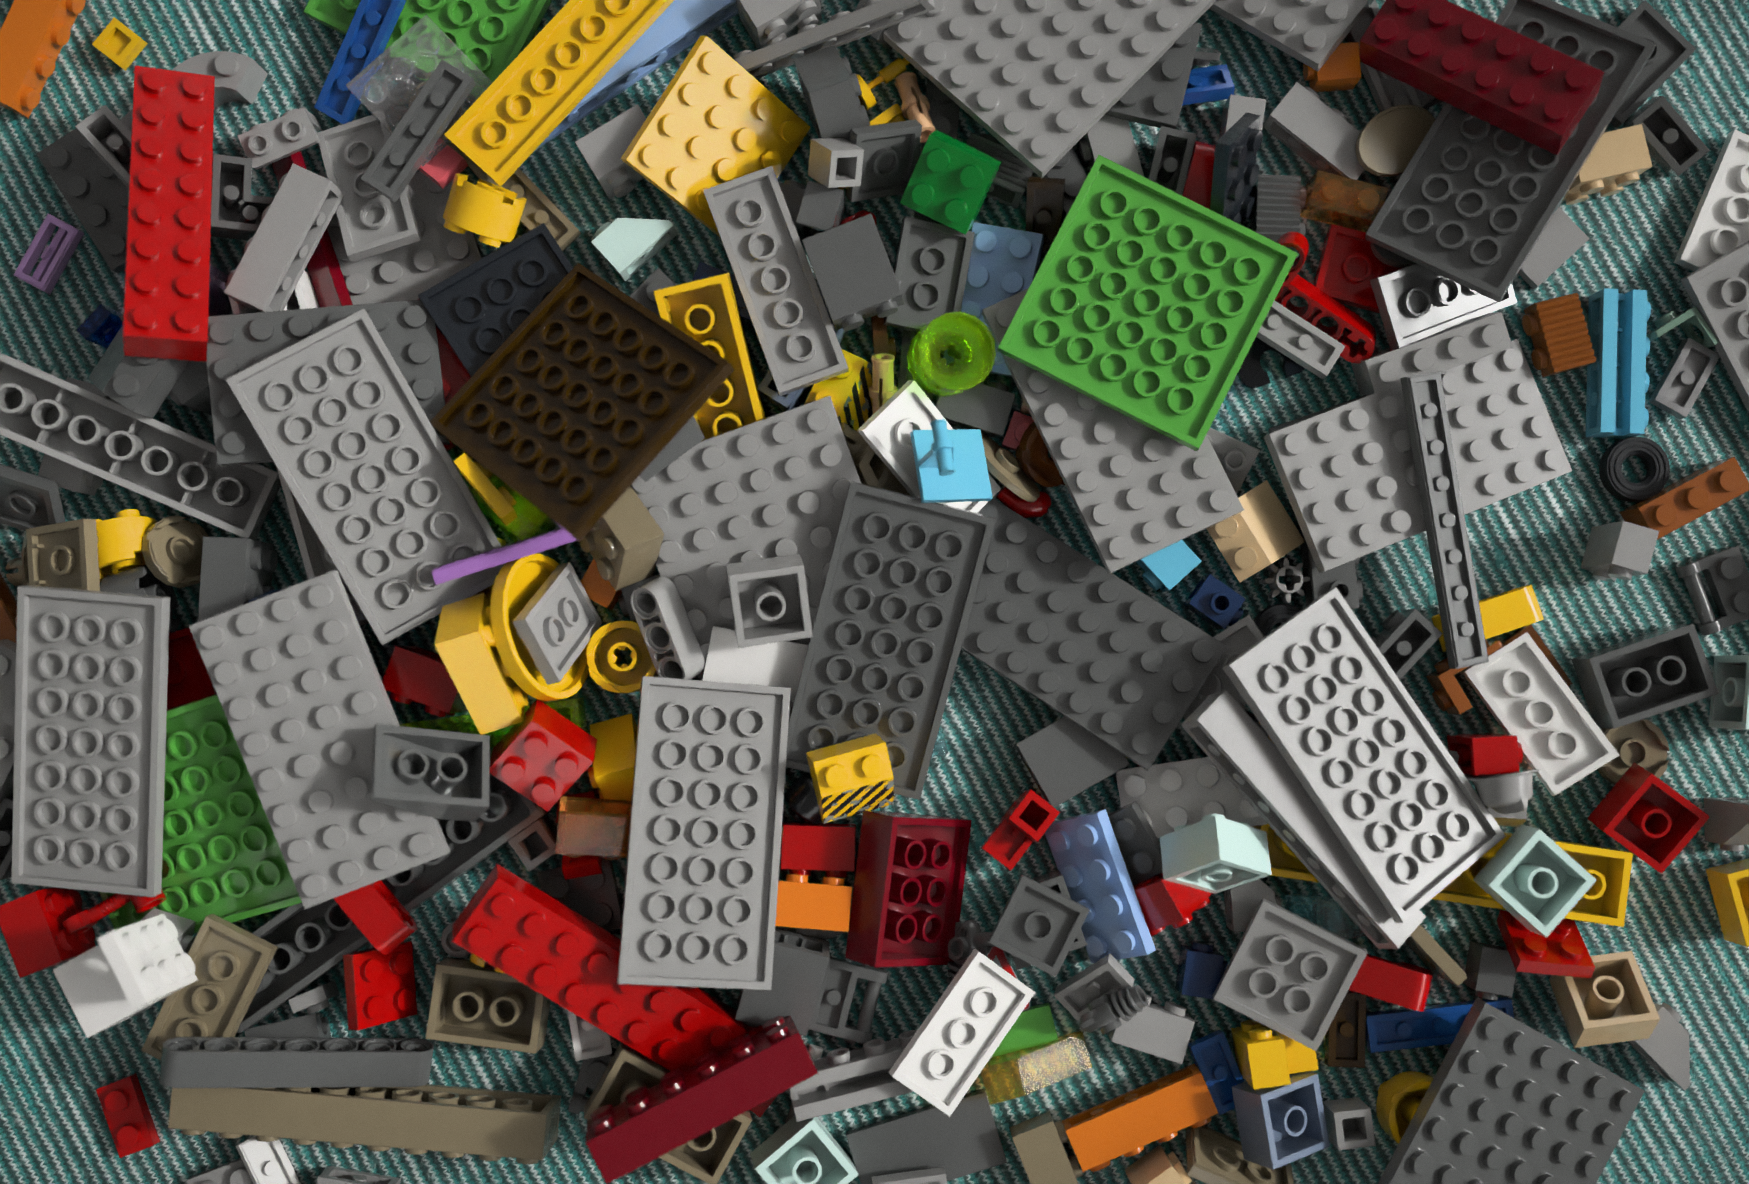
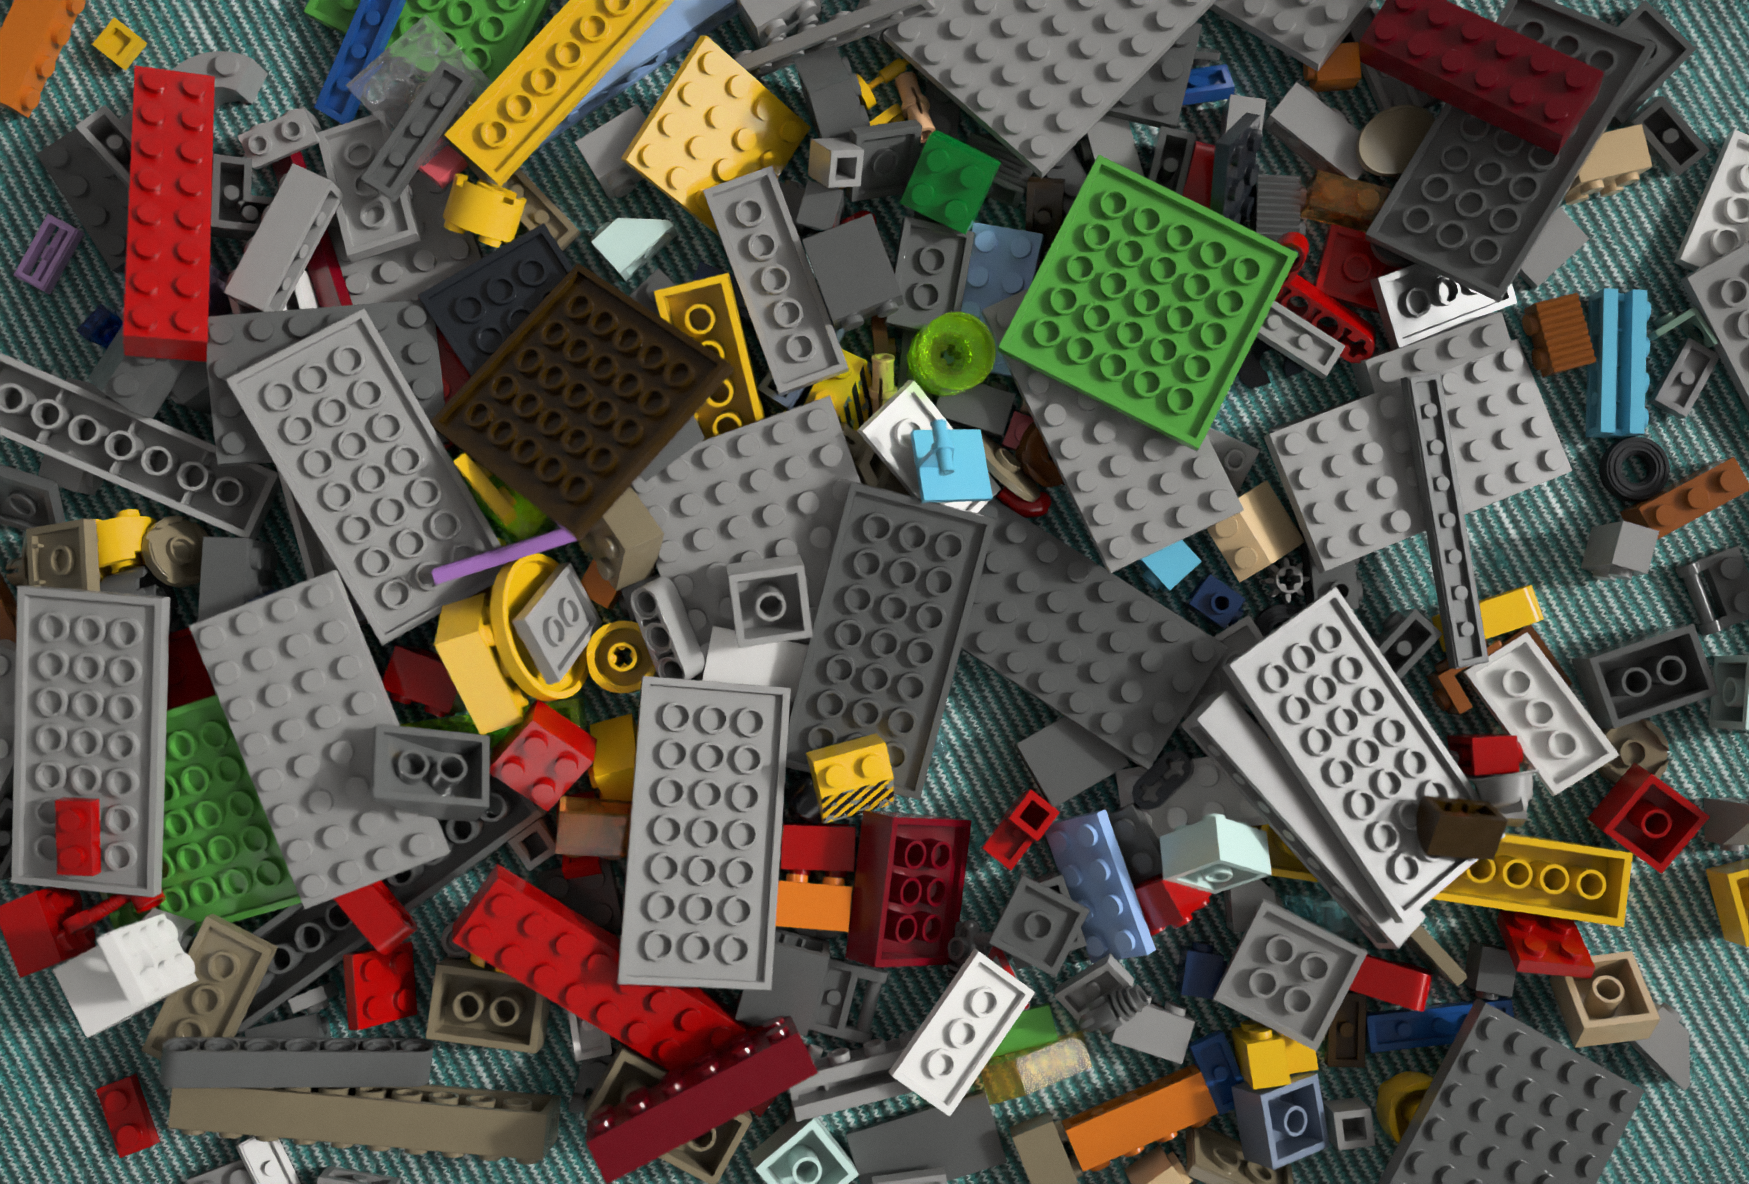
light aqua brick [1473,824,1597,937] -> none
none -> red plate [55,797,101,876]
none -> black beam [1132,751,1194,810]
none -> dark brown brick [1416,795,1508,860]

